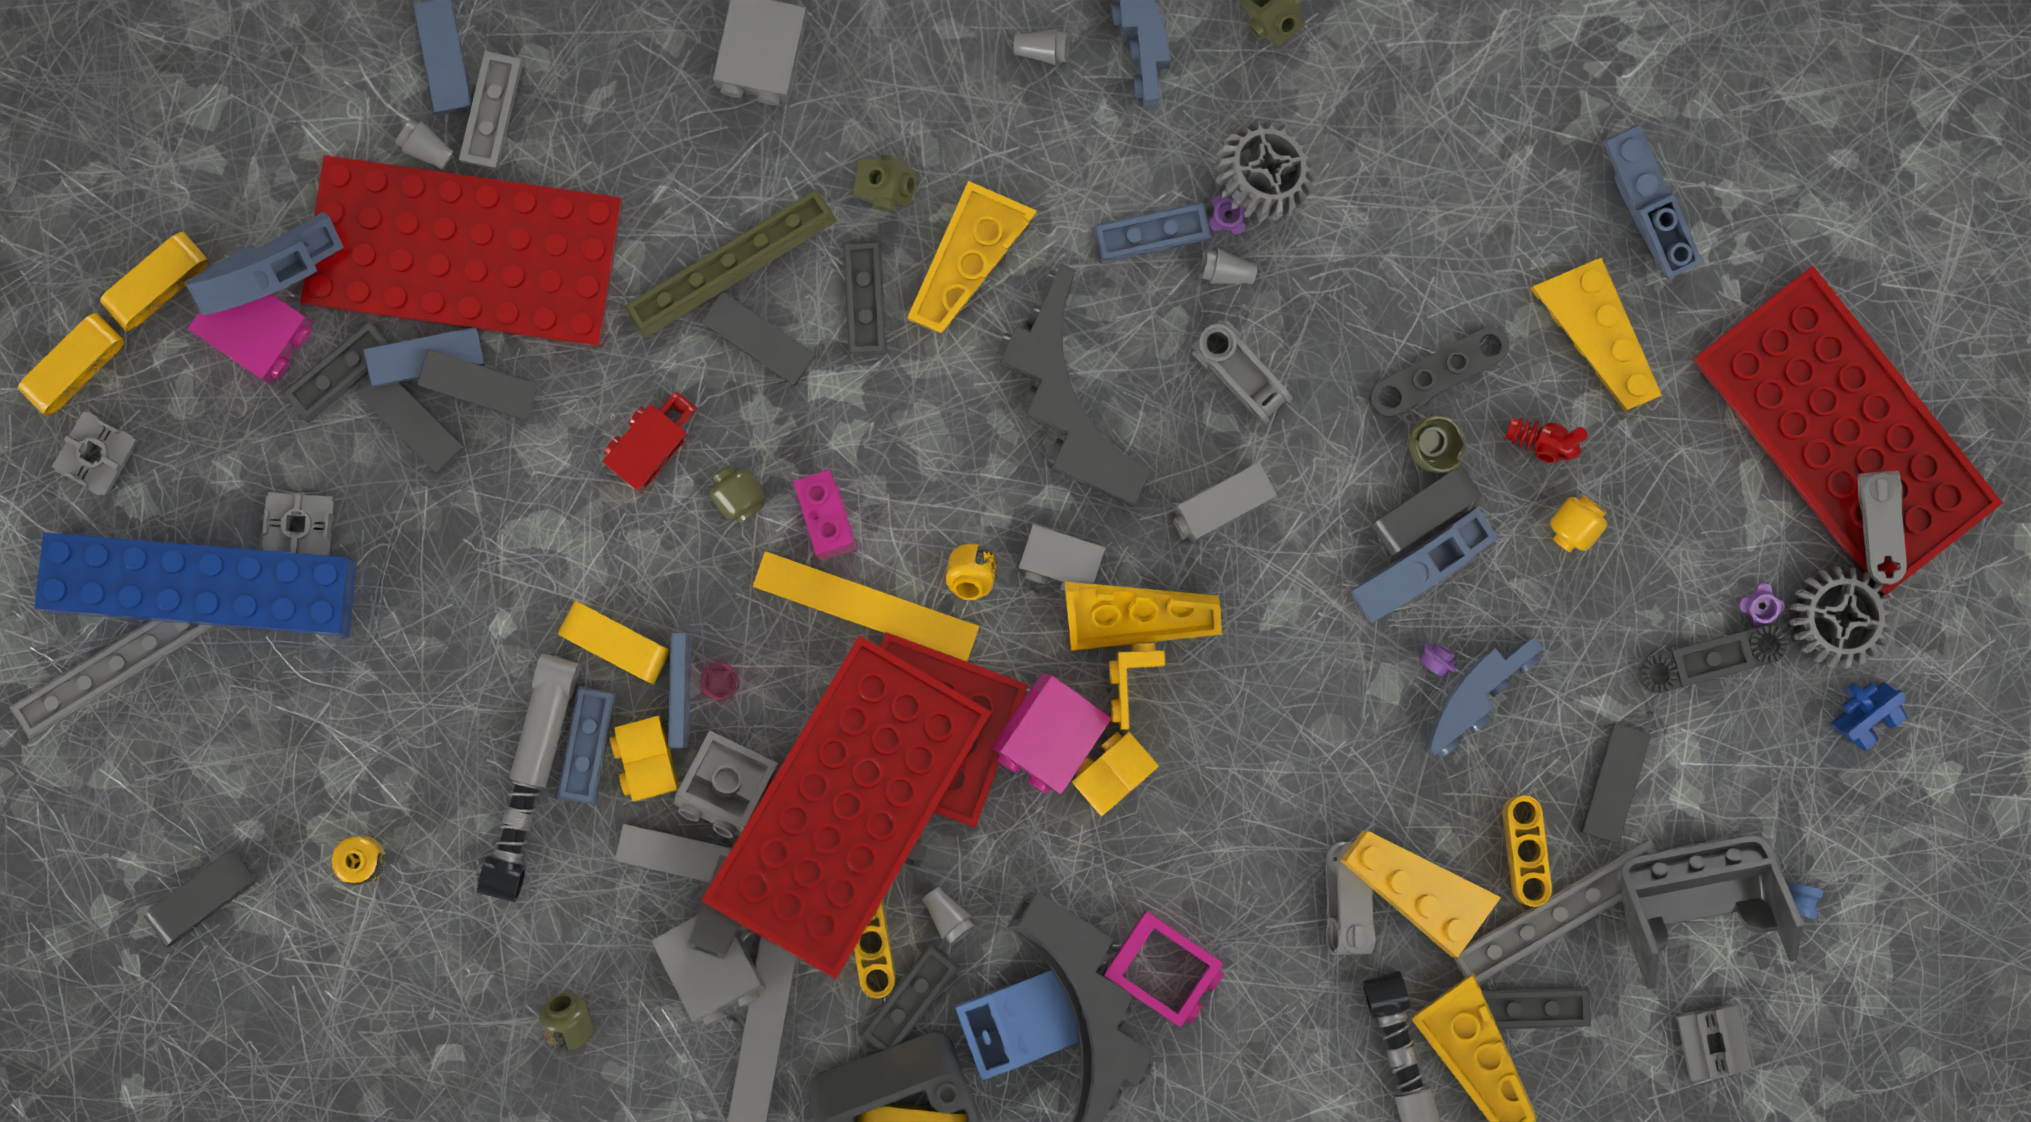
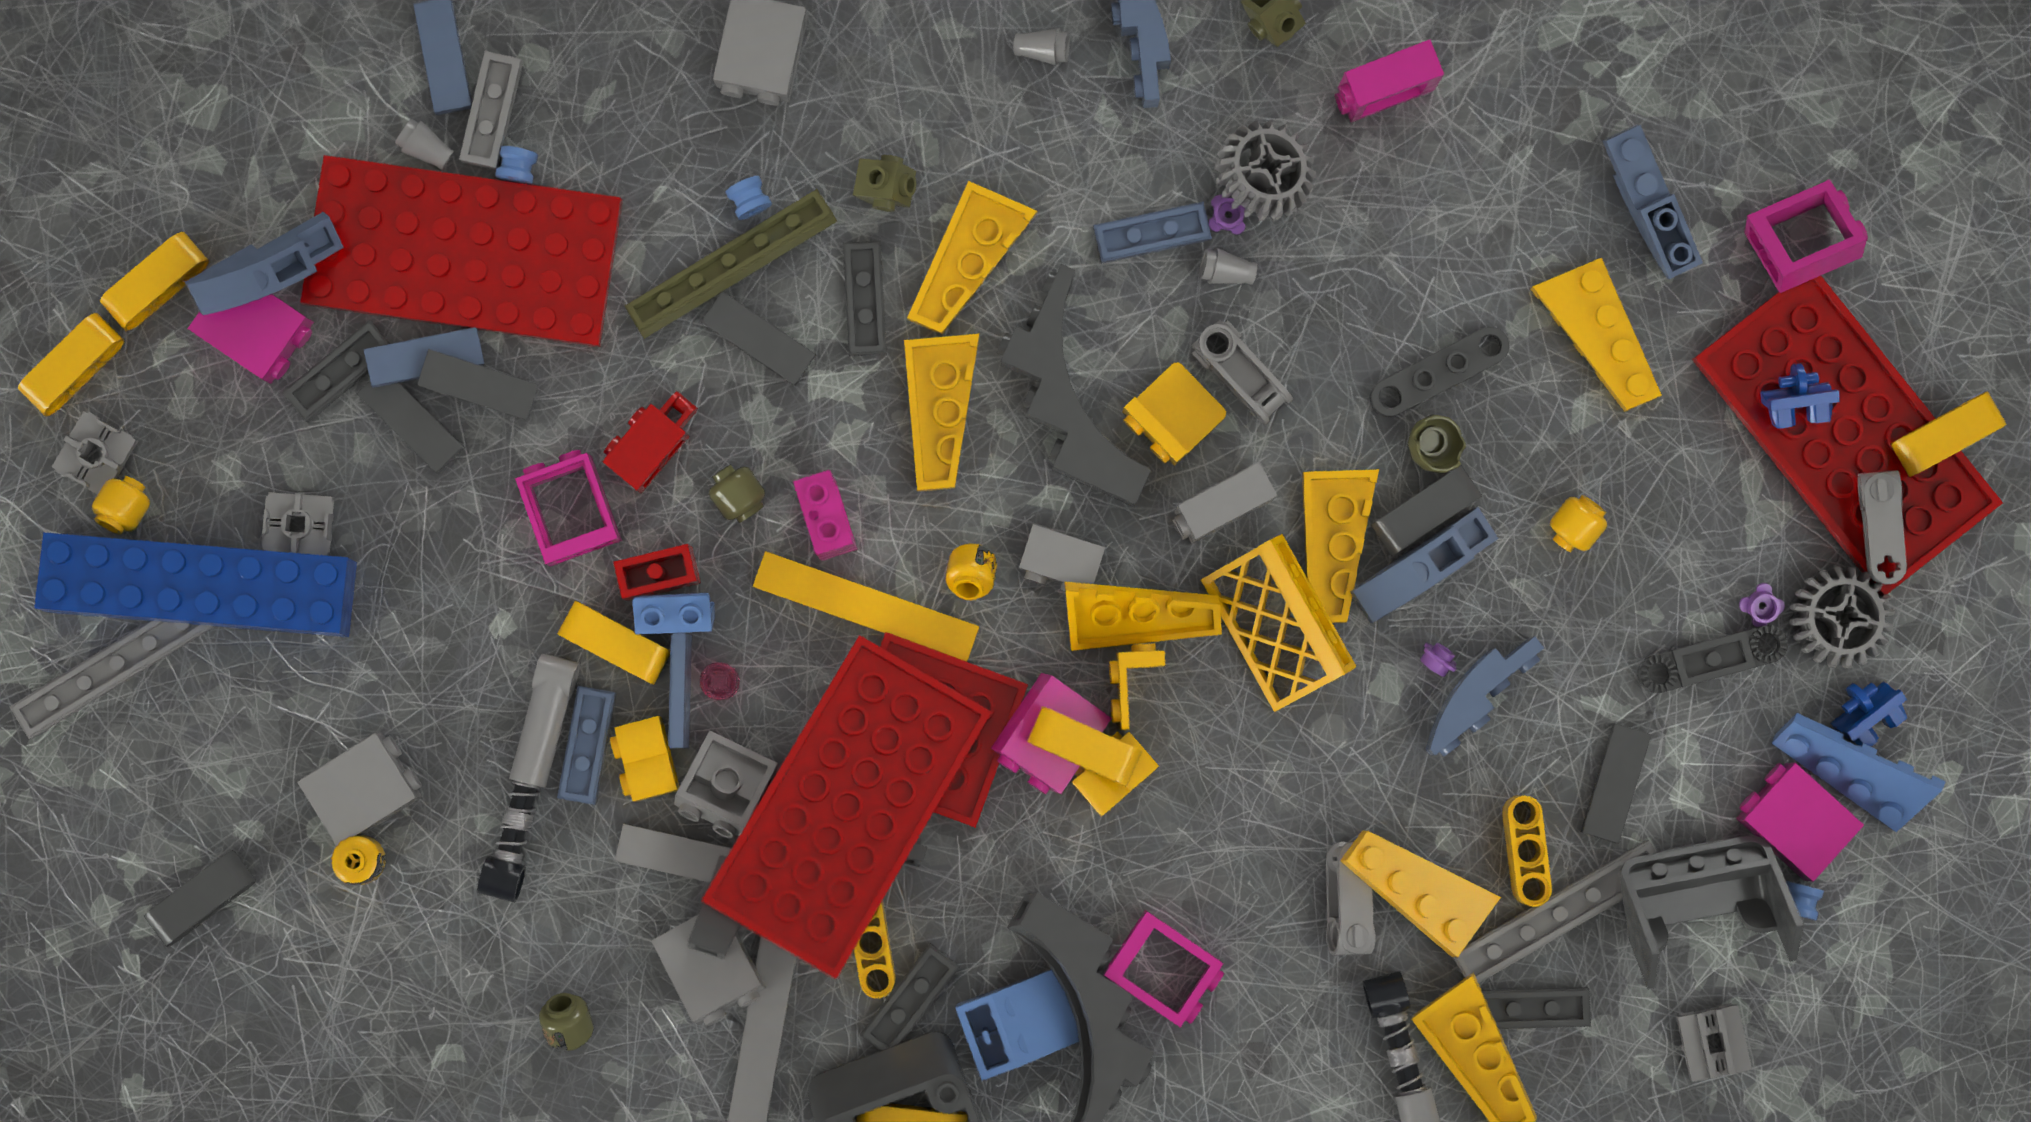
light grey cone [922,887,975,945] -> none
red piece [1505,417,1588,464] -> none
none -> yellow head [92,476,150,535]
none -> light grey brick [297,733,422,846]
none -> medium blue wheel [495,146,538,185]
none -> dark pink window [515,450,622,566]
none -> red brick [613,544,701,601]
none -> medium blue bracket [633,593,715,635]
none -> medium blue wheel [725,176,772,220]
none -> yellow wing [904,334,979,492]
none -> yellow beam [1027,706,1142,787]
none -> yellow bracket [1122,362,1226,466]
none -> yellow fence [1200,534,1357,712]
none -> yellow wing [1302,469,1379,623]
none -> dark pink window [1335,39,1444,123]
none -> dark pink brick [1736,763,1864,882]
none -> dark pink window [1744,180,1868,293]
none -> blue hips [1760,363,1840,429]
none -> medium blue wing [1772,713,1946,832]
none -> yellow beam [1891,391,2007,477]

